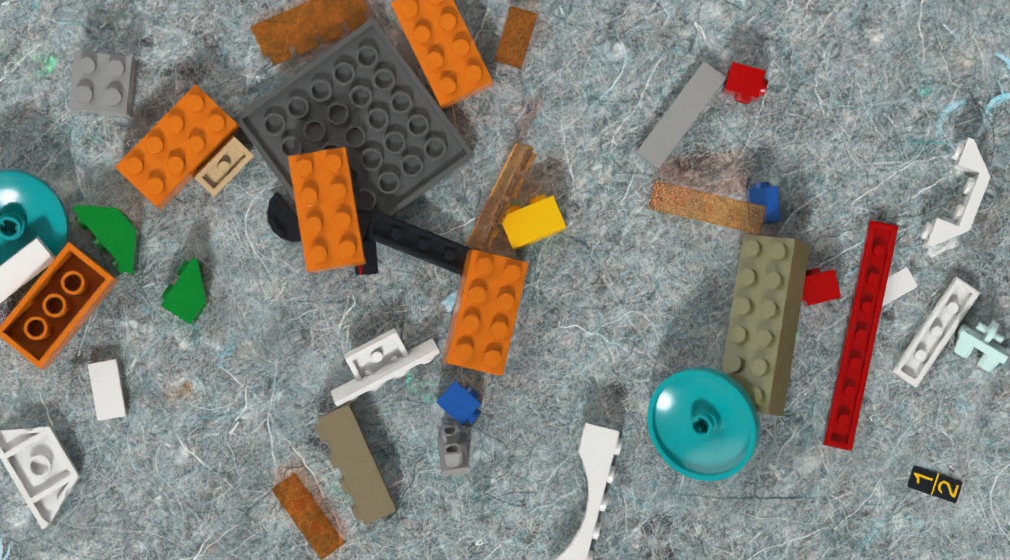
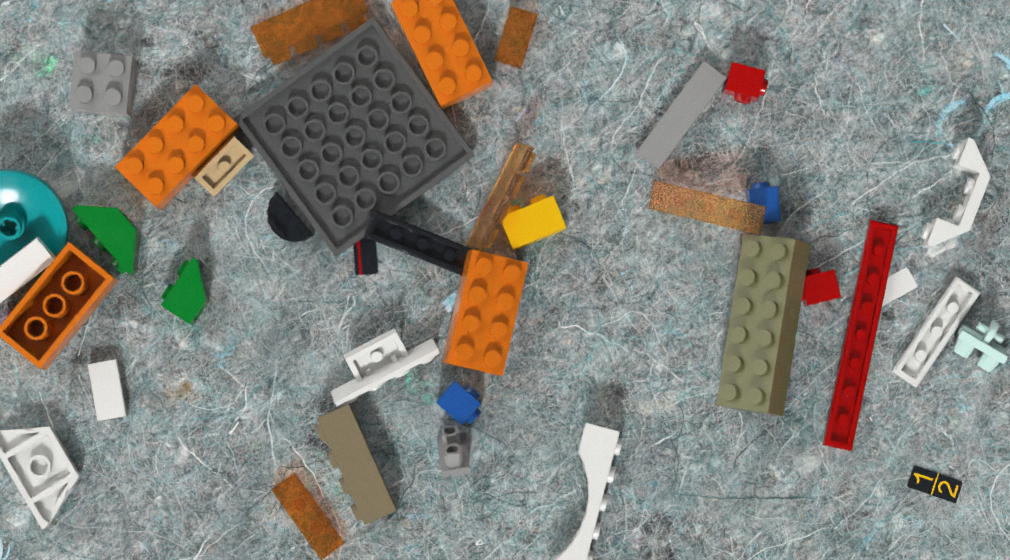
orange brick [288,147,366,274] -> none
teal dish [647,367,760,481] -> none

